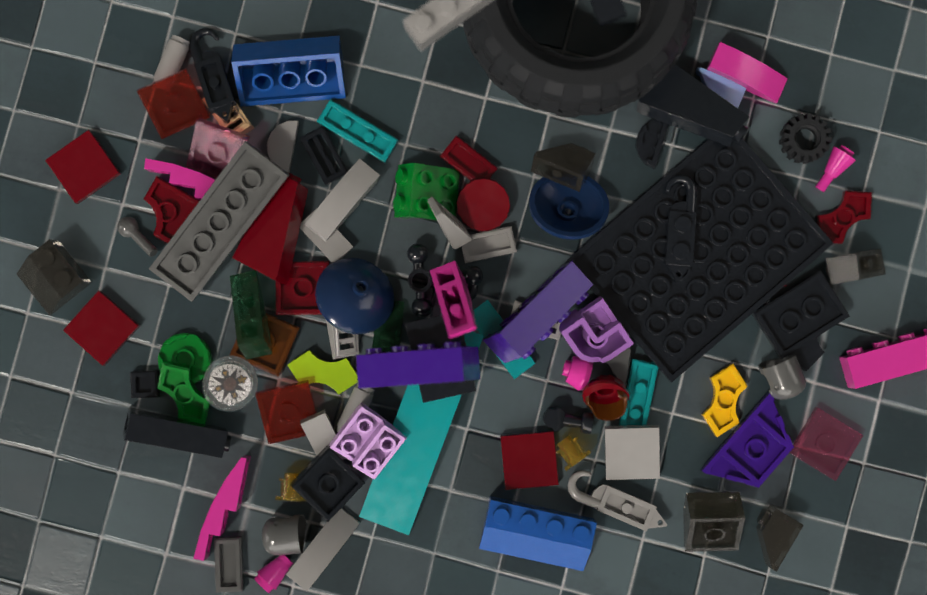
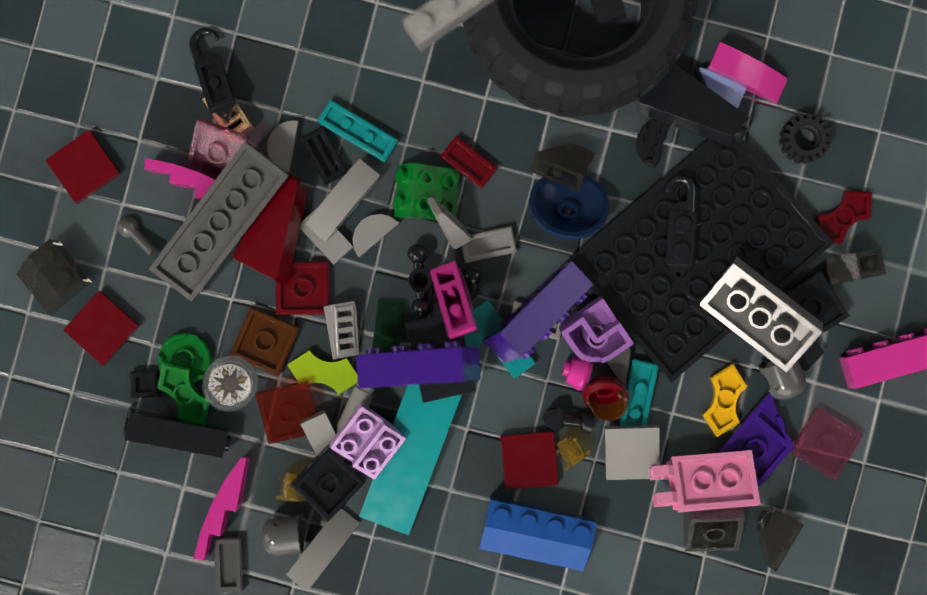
clear red tile [137,68,210,139] -> none
dark red tile [144,176,200,243] -> none
light grey piece [152,35,190,91] -> none
clear green slope [230,270,273,360] -> none
blue slope [231,36,346,107] -> none
dark pink cone [254,555,294,593] -> none
dark blue dish [315,258,394,334] -> none
dark red tile [457,178,510,231] -> none
light grey plate [567,470,667,531] -> none
dark pink cone [815,145,856,193] -> none
none -> light grey tile [352,214,399,258]
none -> bright pink tile [649,450,760,512]
none -> light grey slope [699,257,823,373]

